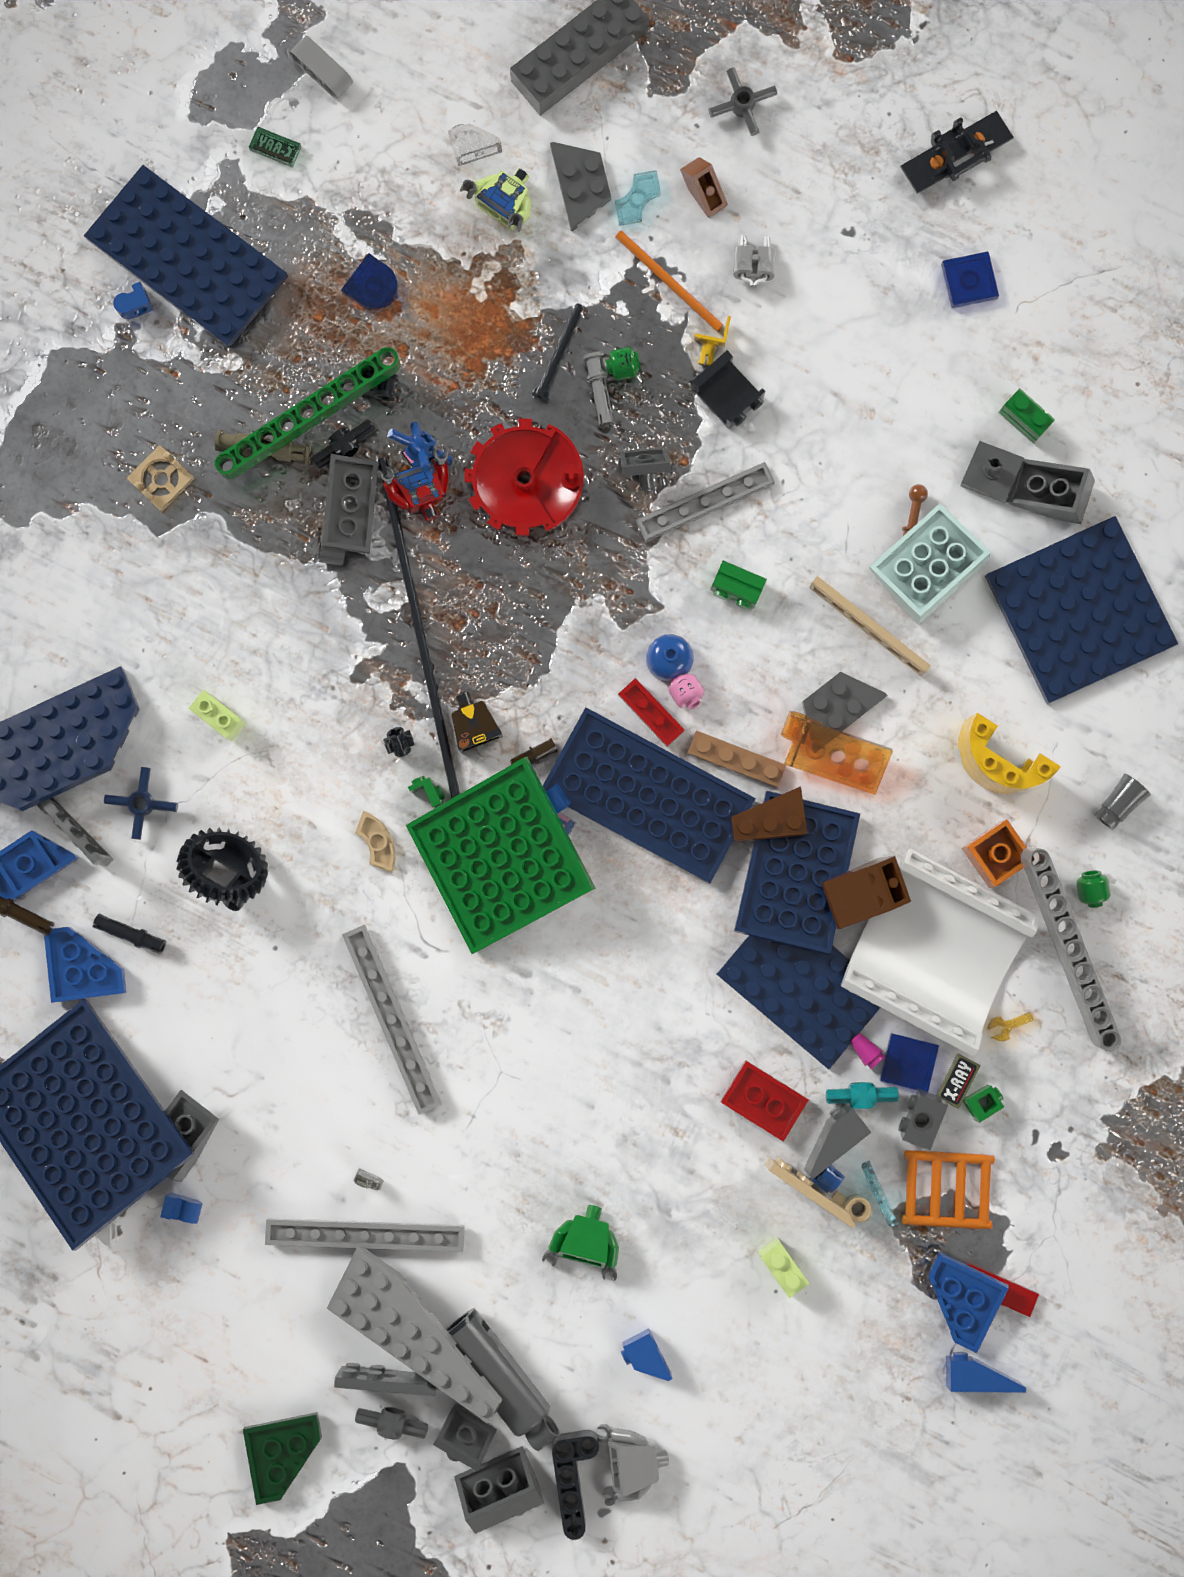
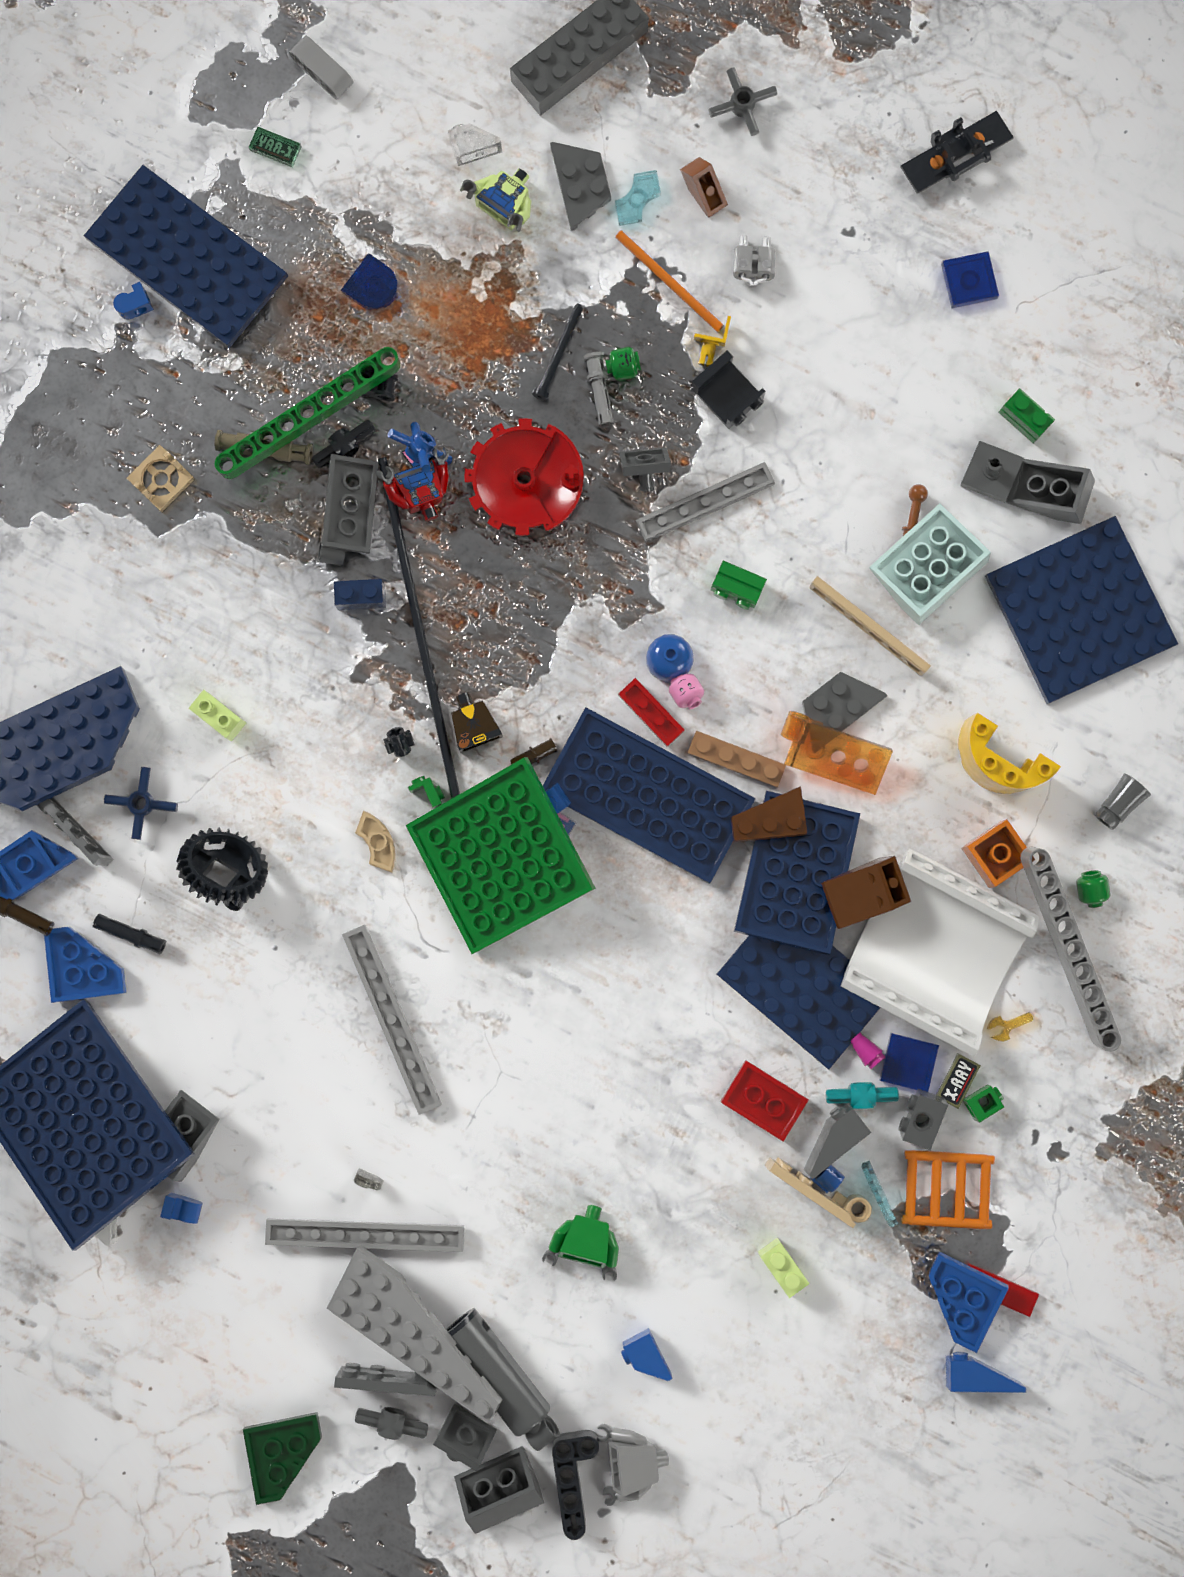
none -> dark blue brick [334,579,386,610]

